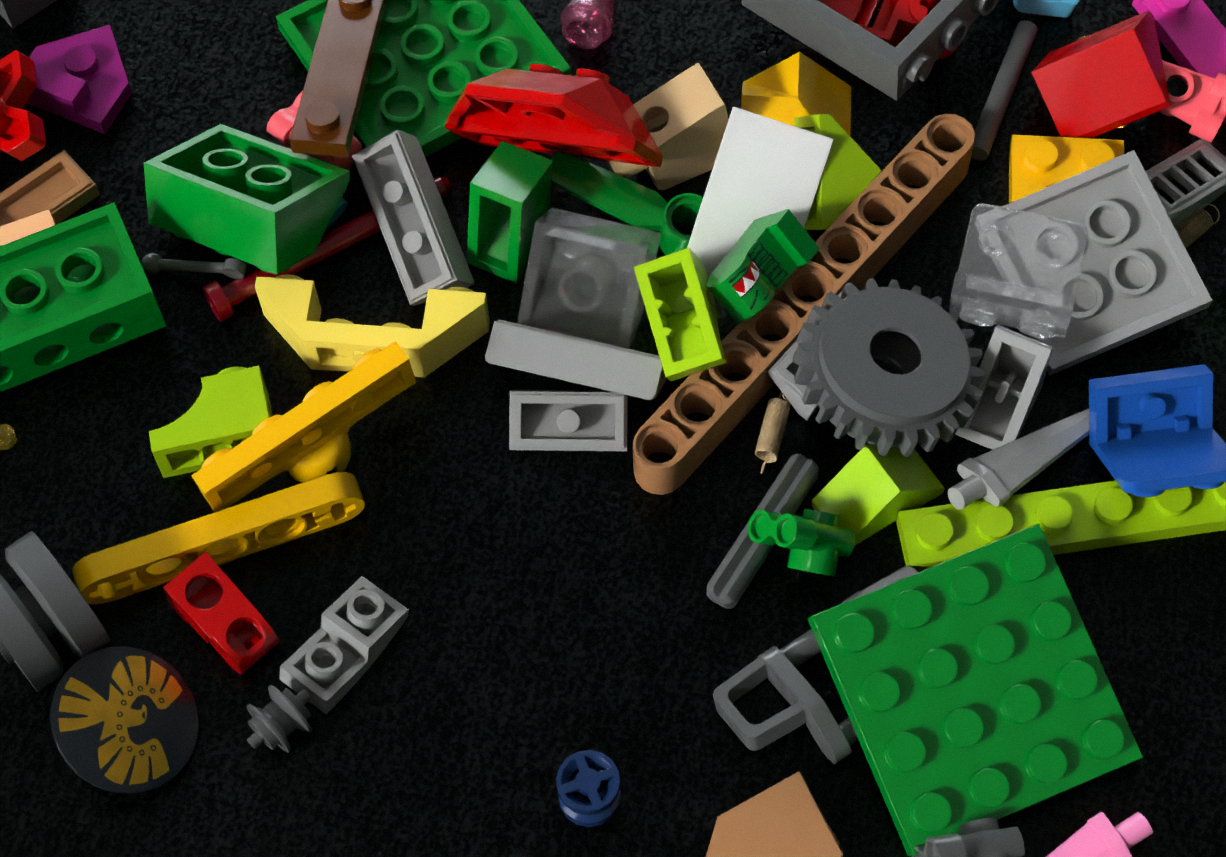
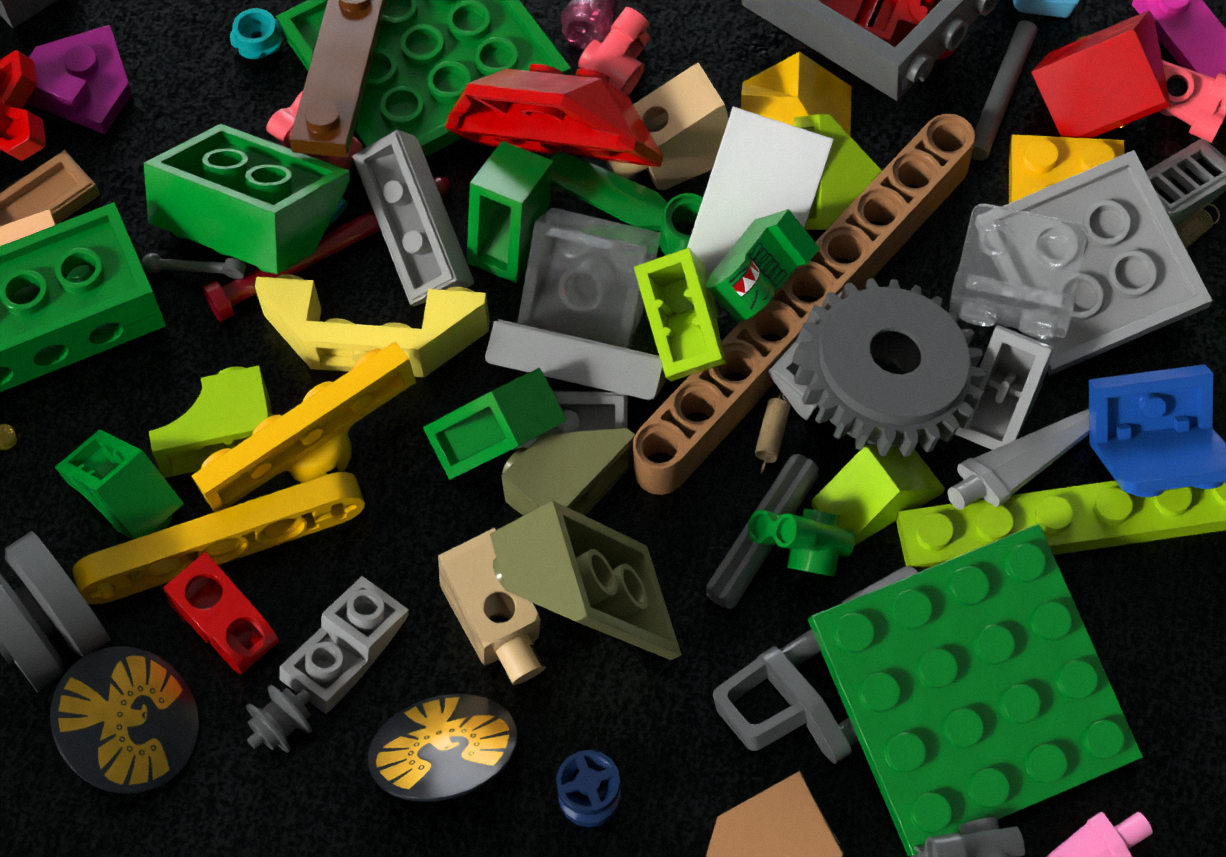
none -> green arch [55,429,184,540]
none -> teal plate [230,8,282,59]
none -> shield [367,694,518,802]
none -> green slope [423,367,567,480]
none -> tan torso [438,528,546,685]
none -> olive slope [490,500,681,660]
none -> olive slope [501,428,635,516]
none -> coral plate [578,7,650,96]

